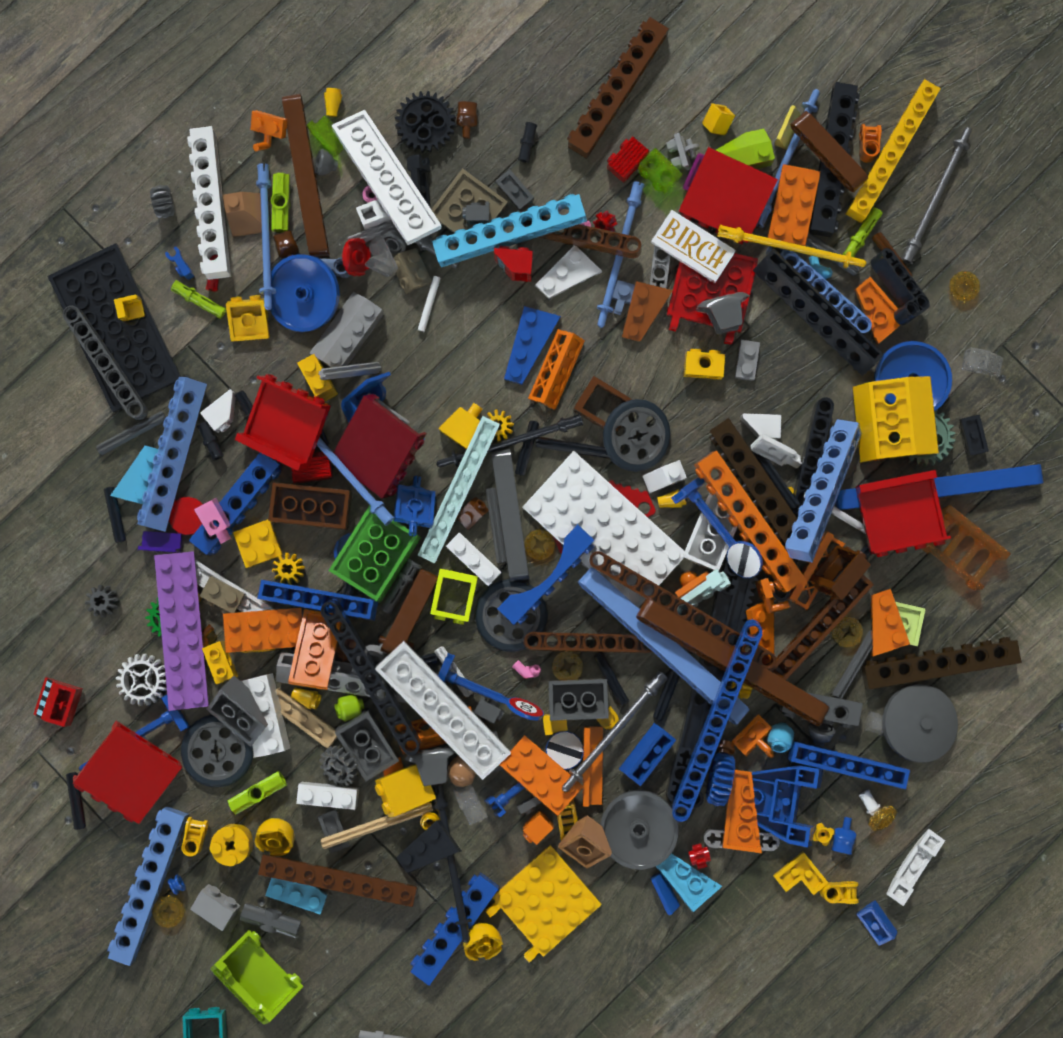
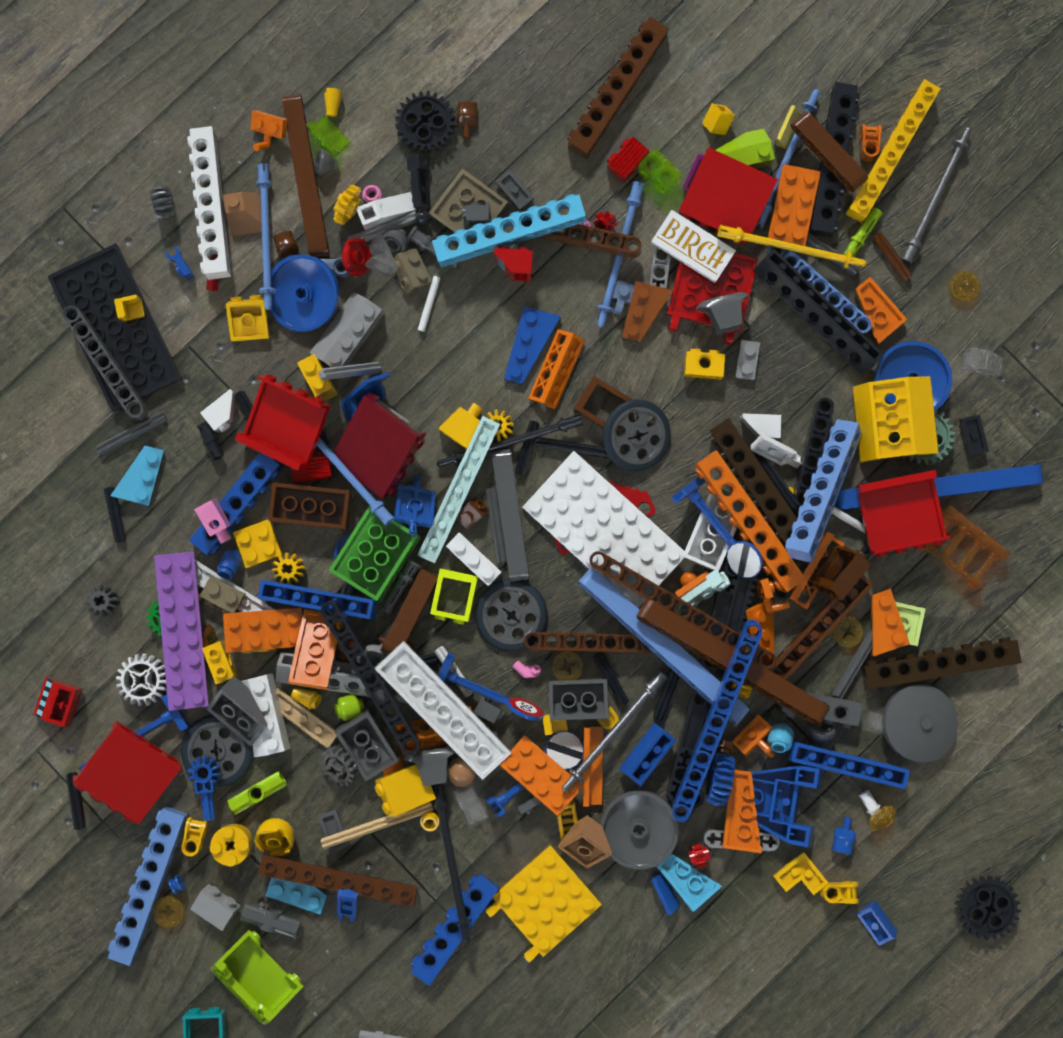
medium blue brick [137,377,207,532] -> none
dark purple panel [138,531,183,553] -> none
red tile [169,497,203,535] -> none
lime pin [171,280,226,319] -> none
lime piece [271,173,291,233] -> none
white brick [296,782,360,810] -> none
white plate [332,110,441,245] -> none
black wing [396,820,462,873] -> none
yellow cylinder [463,923,503,961] -> none
blue arch [497,524,595,625] -> none
black pin [518,122,537,163] -> none
orange brick [523,809,554,845] -> none
clear yellow gear [524,529,555,560] -> none
white wing [535,246,602,299] -> none
white slope [642,460,687,494] -> none
yellow cone [657,489,687,508] -> none
light grey hips [666,133,700,170] -> none
medium azure arm [809,256,833,279] -> none
yellow plate [813,823,834,846] -> none
black beam [870,248,930,326] -> none
white slope [887,829,945,906] -> none
none -> blue gear [187,755,221,821]
none -> blue brick [217,550,242,580]
none -> yellow gear [333,184,361,225]
none -> blue hinge [337,889,358,922]
none -> black gear [955,875,1021,940]

